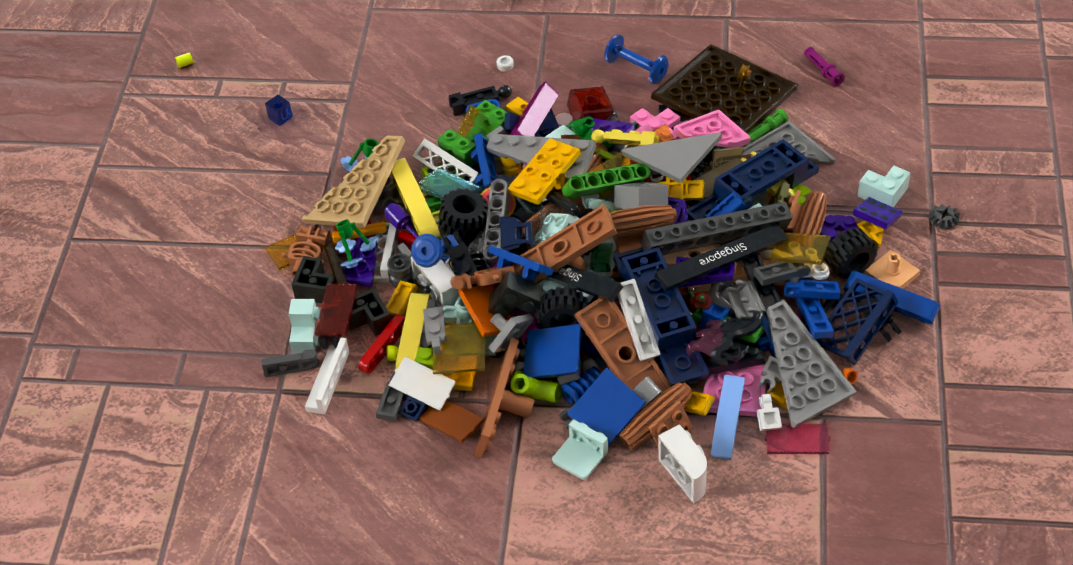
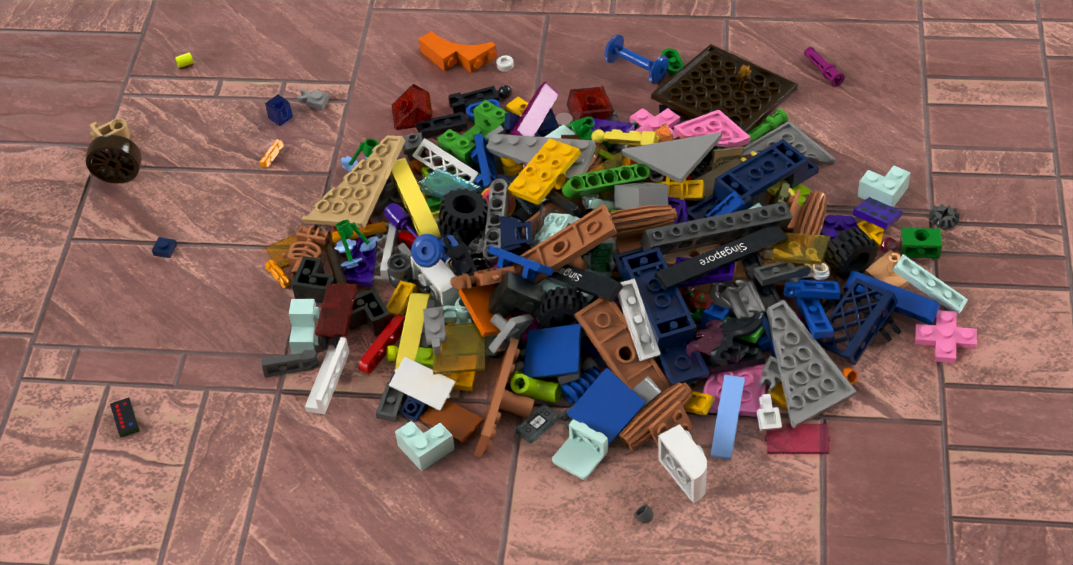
clear yellow axle [457,105,480,138] -> none
none -> dark brown piece [86,135,142,183]
none -> tan pin [90,118,130,150]
none -> black tile [110,397,140,438]
none -> dark blue plate [152,237,177,258]
none -> light orange axle [259,139,284,168]
none -> light orange axle [265,260,291,288]
none -> light grey plate [297,89,330,110]
none -> clear red slope [392,84,433,130]
none -> light aqua brick [395,421,455,471]
none -> dark grey brick [402,132,427,162]
none -> orange hinge [409,160,424,174]
none -> black hinge [416,112,467,139]
none -> orange arch [418,31,497,73]
none -> tile [516,404,559,444]
none -> dark grey hinge [635,504,653,523]
none -> green plate [661,48,684,76]
none -> clear pink hinge [881,237,897,253]
none -> light aqua tile [892,254,968,316]
none -> green brick [900,228,942,259]
none -> bright pink plate [915,310,977,363]

